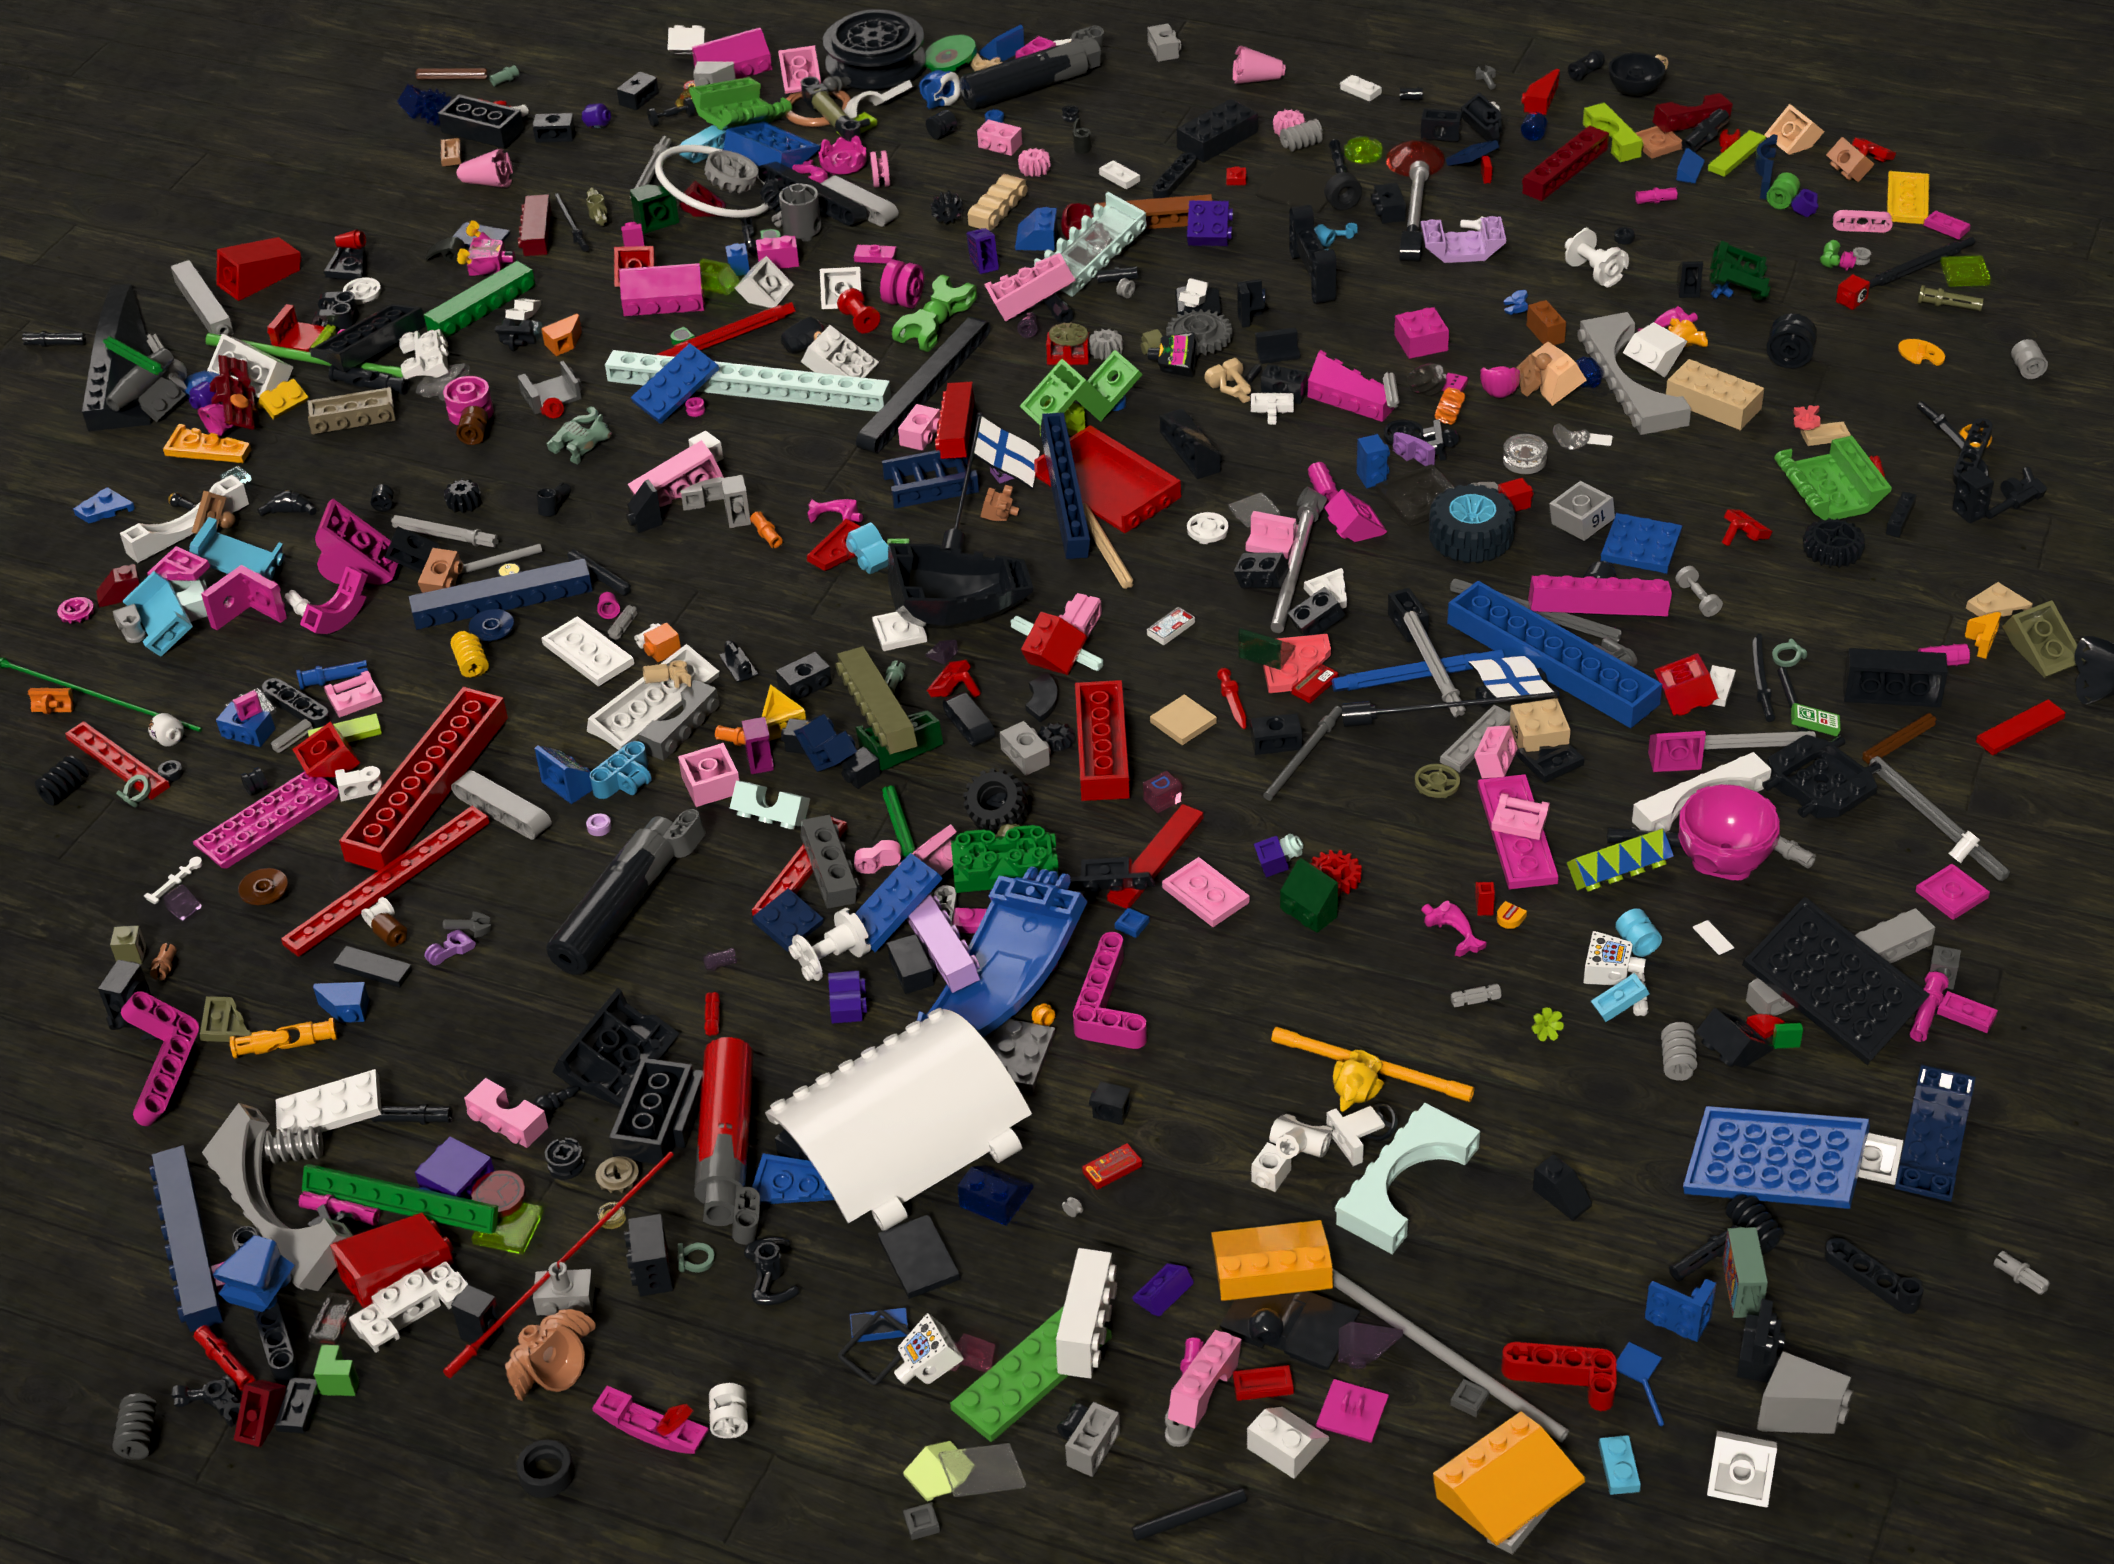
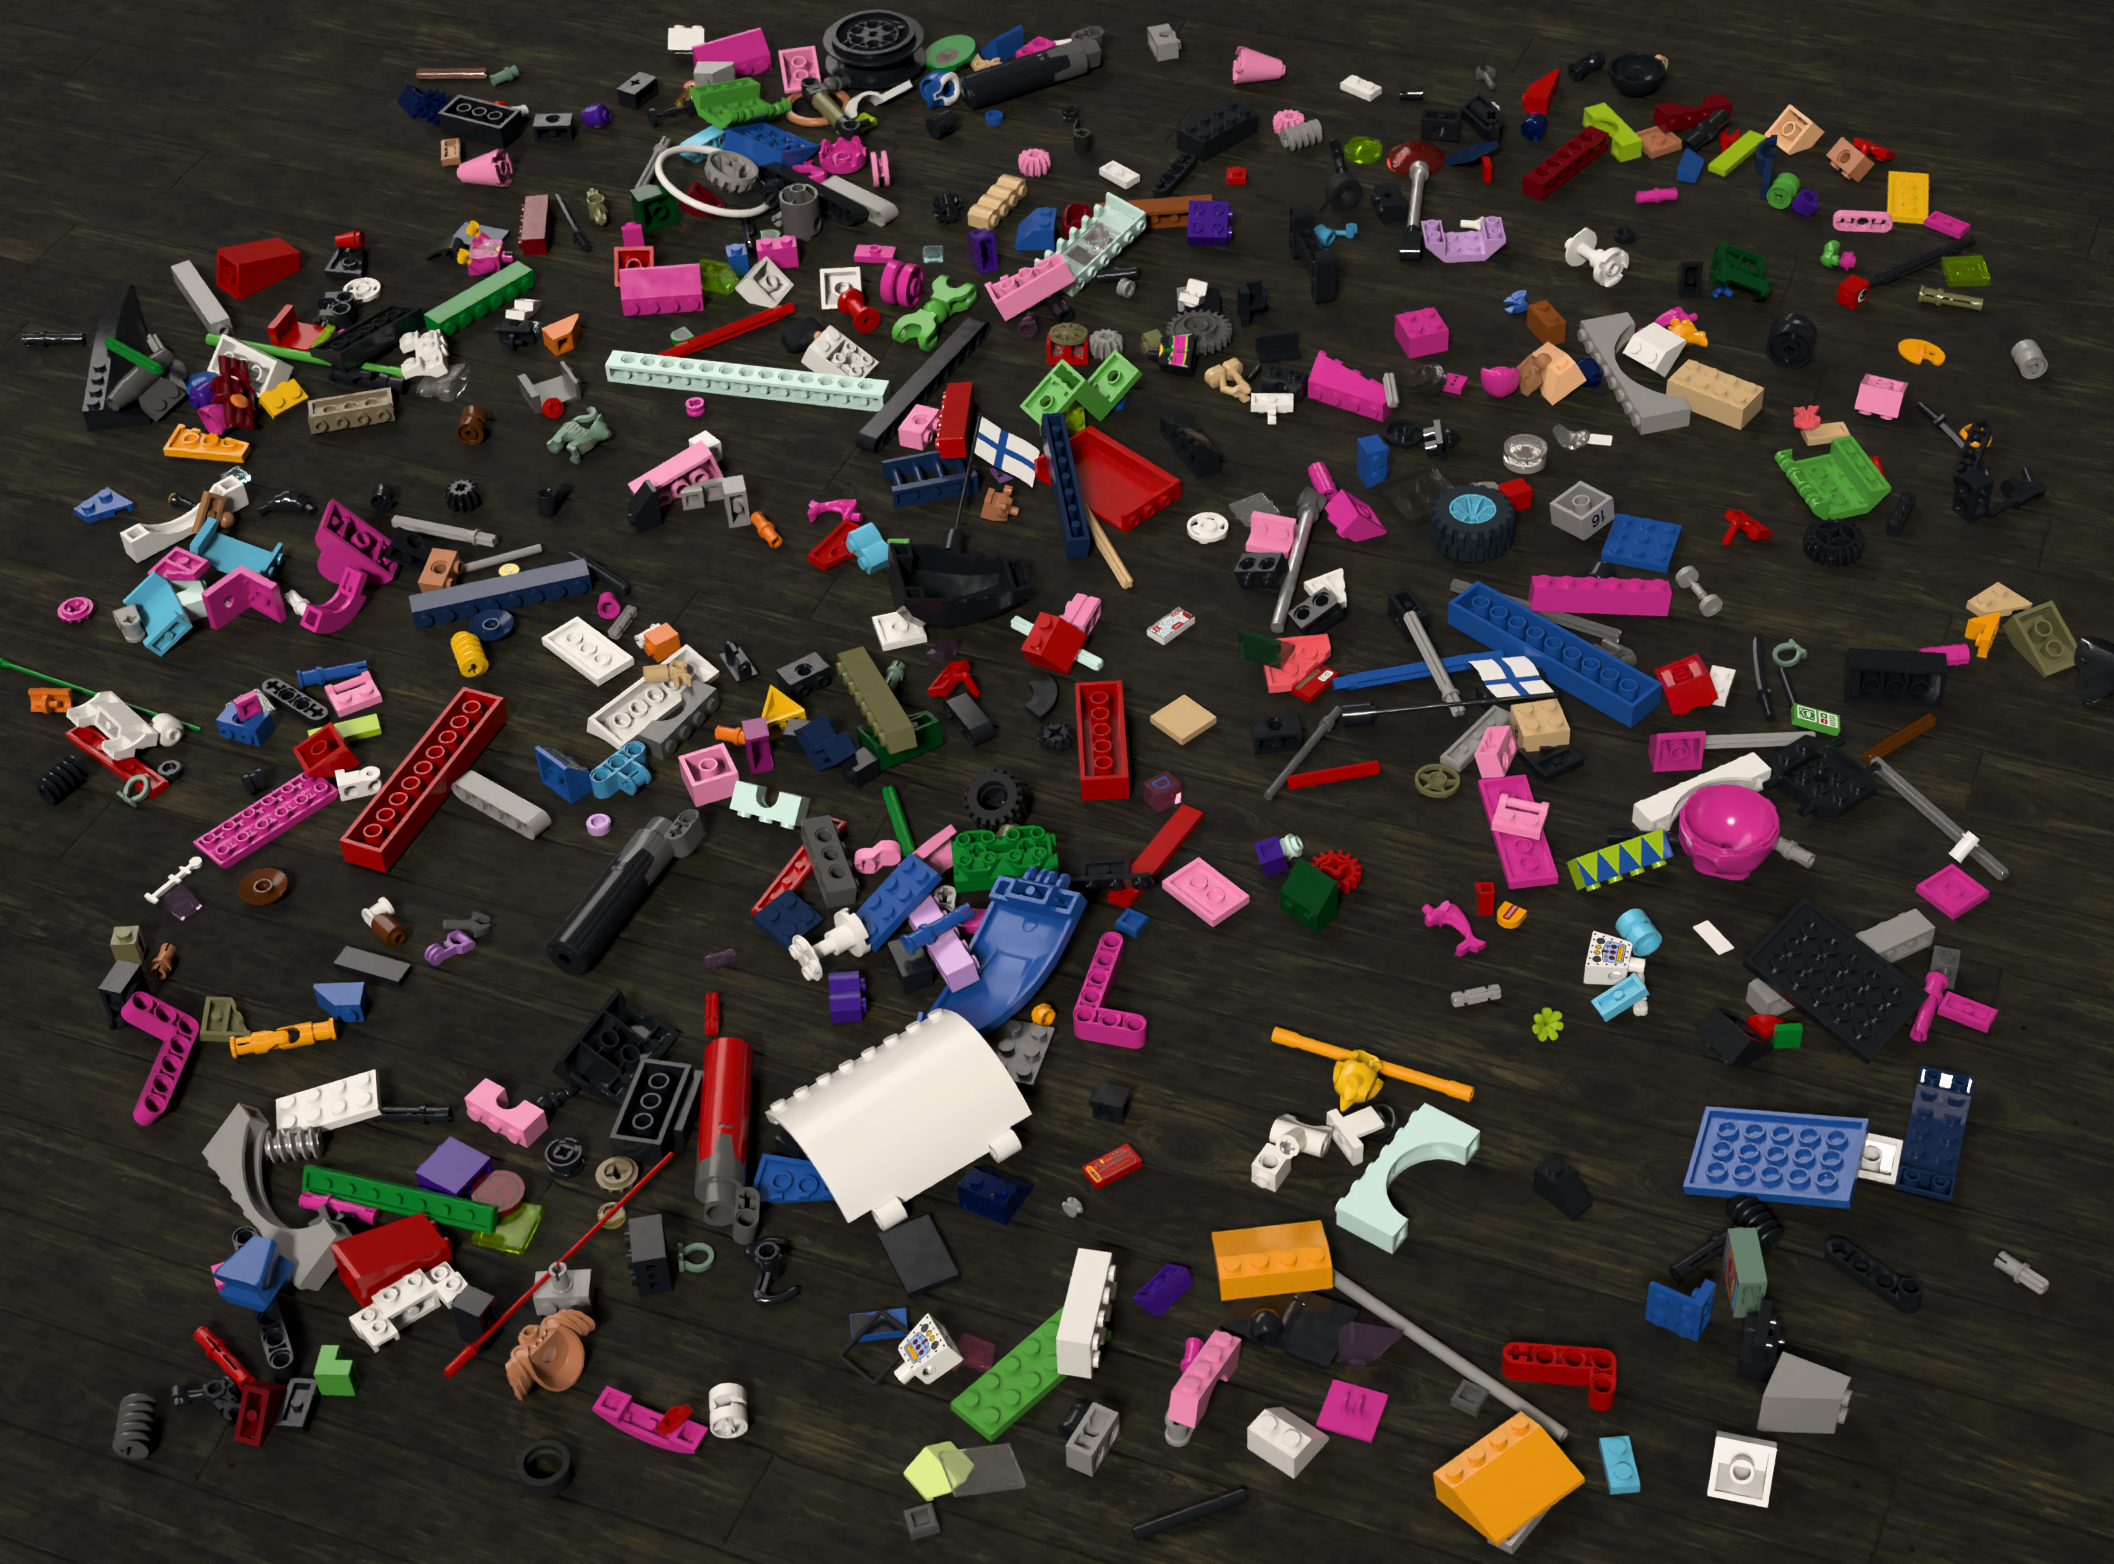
dark red slope [96,564,141,608] -> none
brick [149,1145,223,1332] -> none
light grey axle [271,719,313,753] -> none
red plate [281,805,489,957] -> none
clear smoke tile [308,1292,357,1345] -> none
dark pink wheel [443,376,494,425] -> none
blue plate [631,343,720,424] -> none
bright pink brick [977,120,1022,156] -> none
light grey brick [1000,721,1051,776] -> none
red sword [1217,668,1246,729] -> none
red tile [1232,1365,1294,1401] -> none
medium lavender slope [1393,432,1435,468] -> none
orange gear [1435,387,1465,425] -> none
blue piece [1616,1342,1664,1426] -> none
light grey piece [1661,1022,1697,1081] -> none
light grey bush [1853,247,1871,265] -> none
red tile [1976,699,2066,755] -> none
none -> white bracket [66,691,158,760]
none -> blue pin [900,903,974,956]
none -> clear light blue tile [923,245,943,263]
none -> red axle [1287,760,1381,789]
none -> bright pink slope [1854,374,1908,420]

